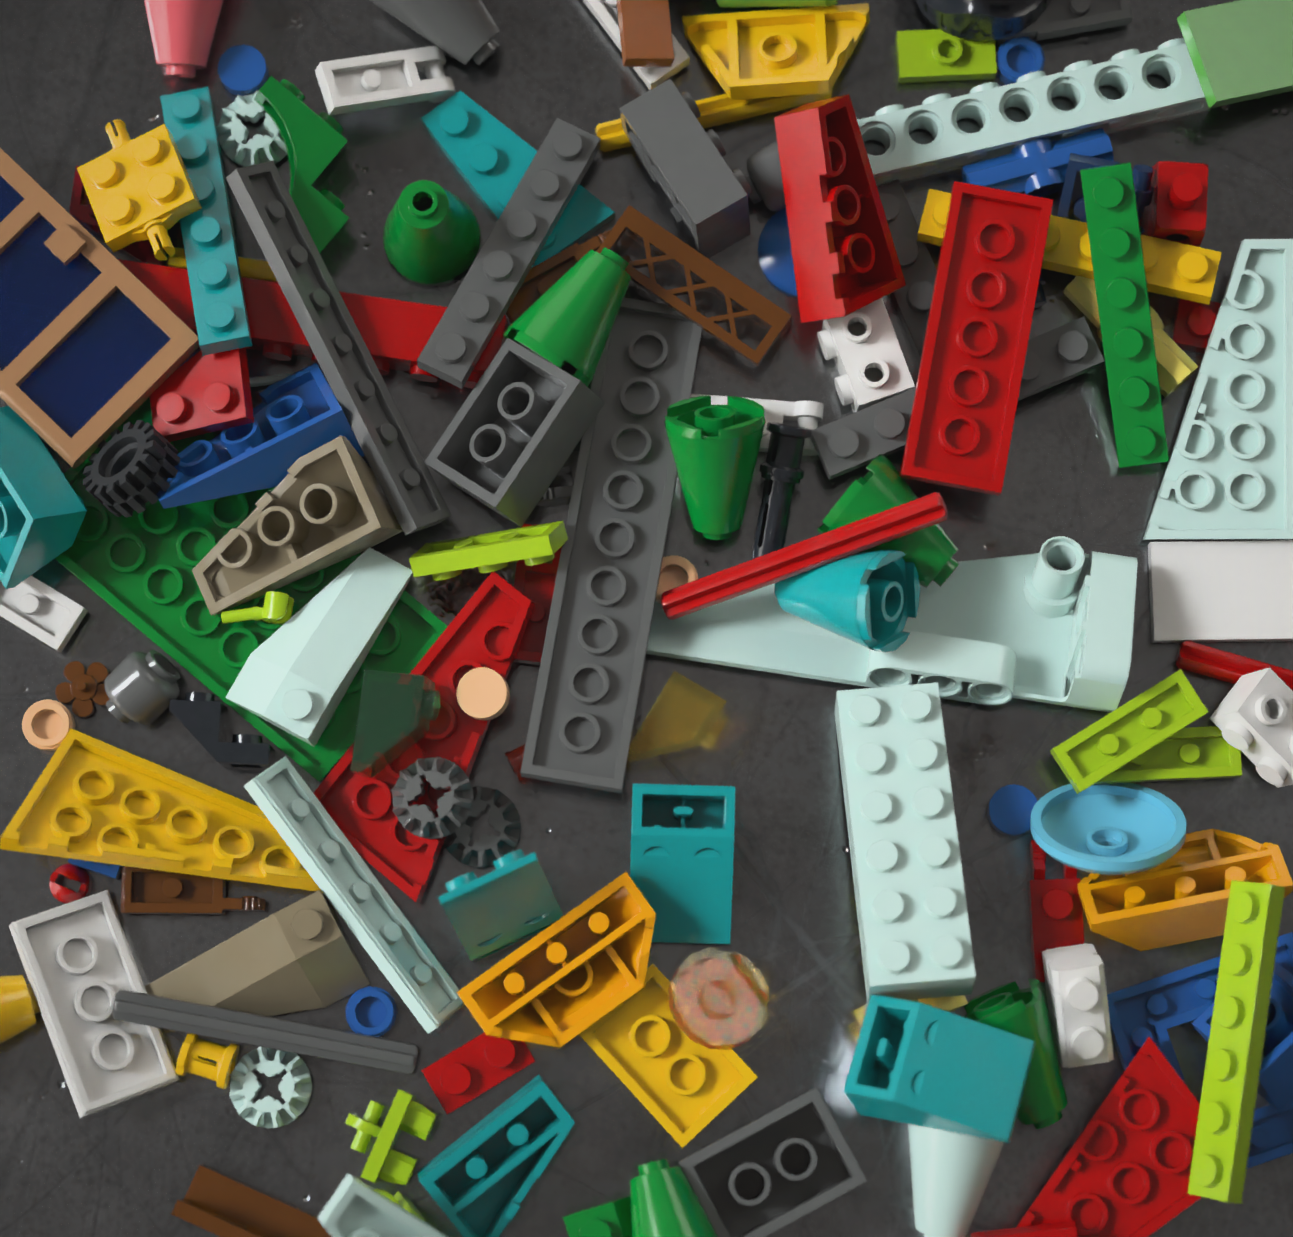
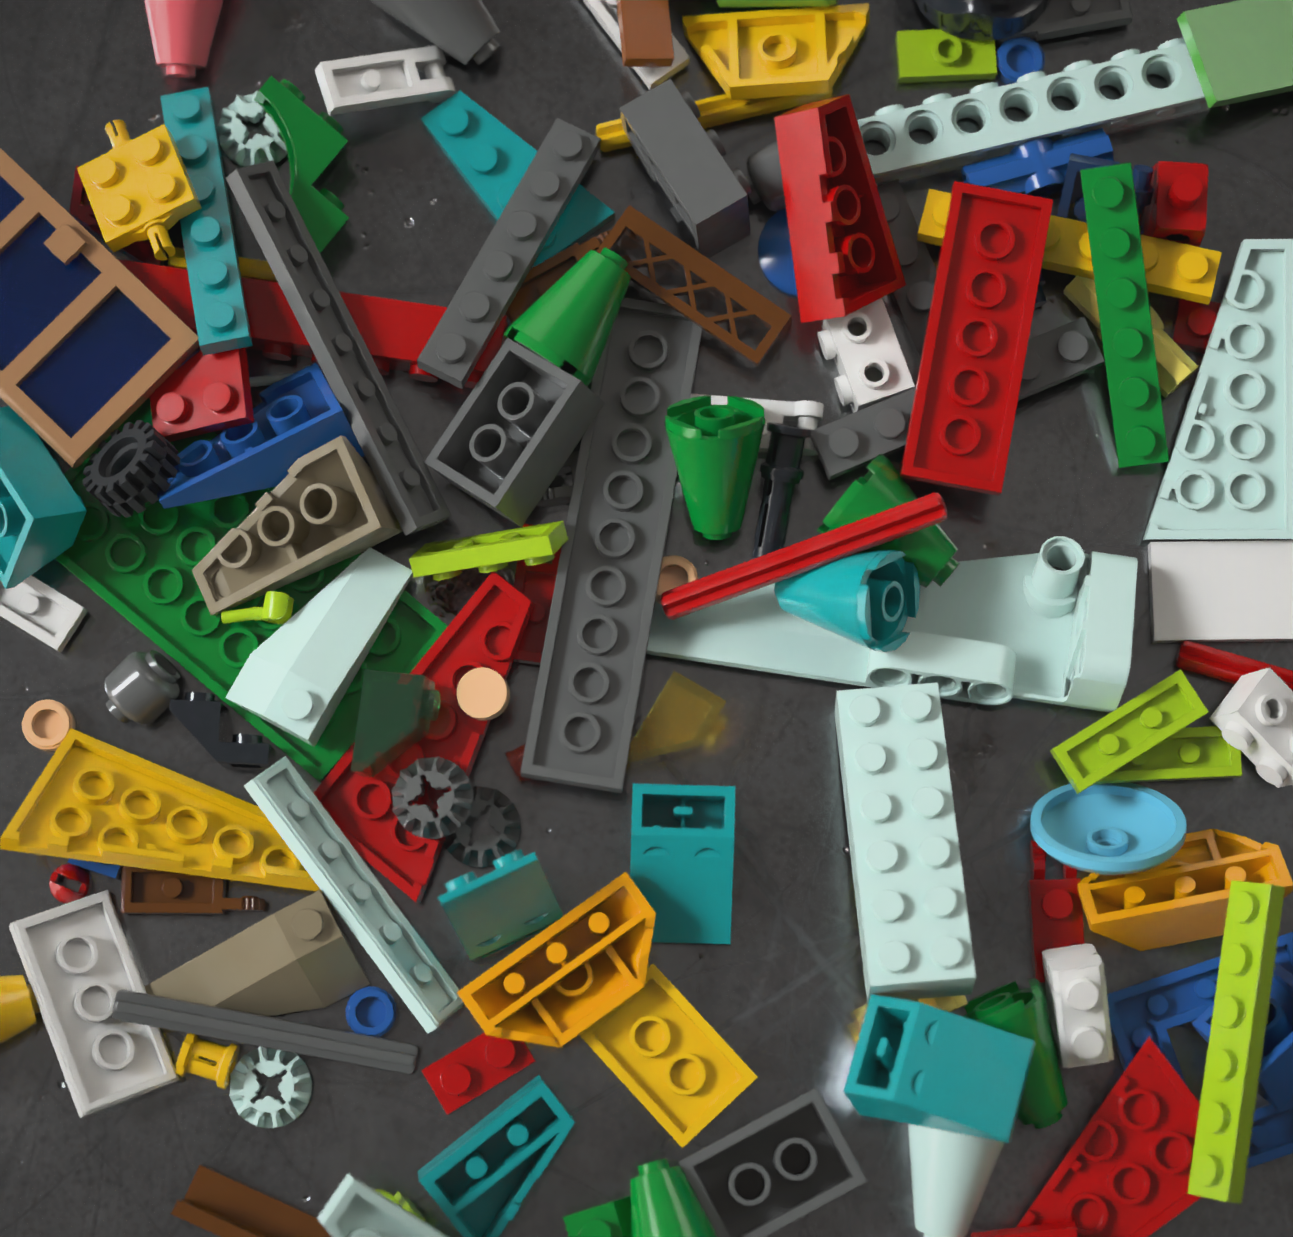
reddish brown plant [55,661,109,718] -> none
blue tile [218,45,268,96] -> none
lime hips [345,1089,438,1186] -> none
green cone [383,180,481,286] -> none
clear yellow tile [668,947,769,1050] -> none
blue tile [987,784,1037,836] -> none

